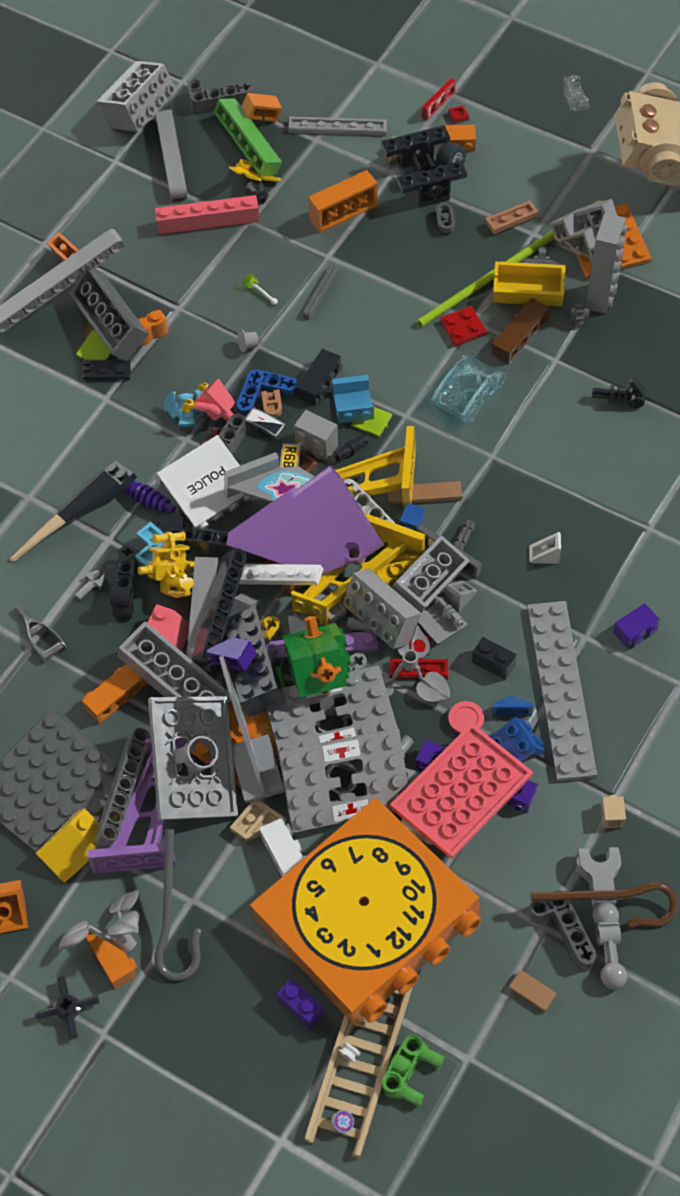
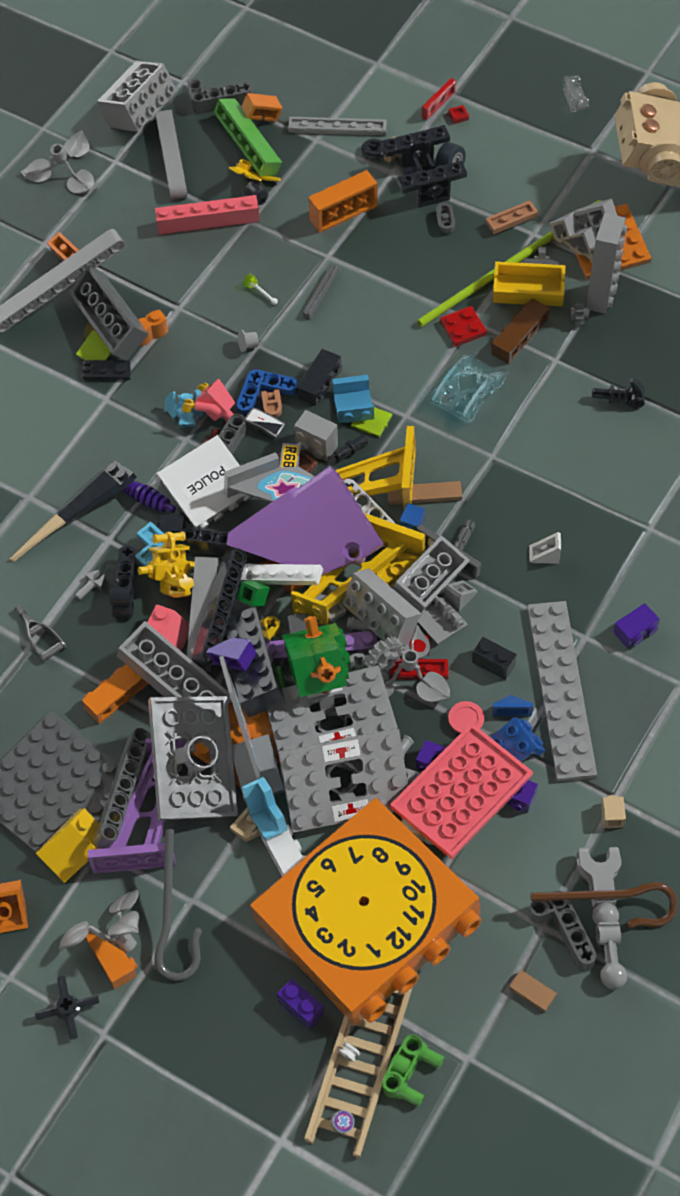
orange piece [442,125,476,151] -> none
none -> light grey plant [21,130,94,194]
none -> green brick [237,581,270,607]
none -> medium azure panel [242,777,288,840]
none -> black gear [361,139,385,161]
none -> light grey gear [364,637,405,673]

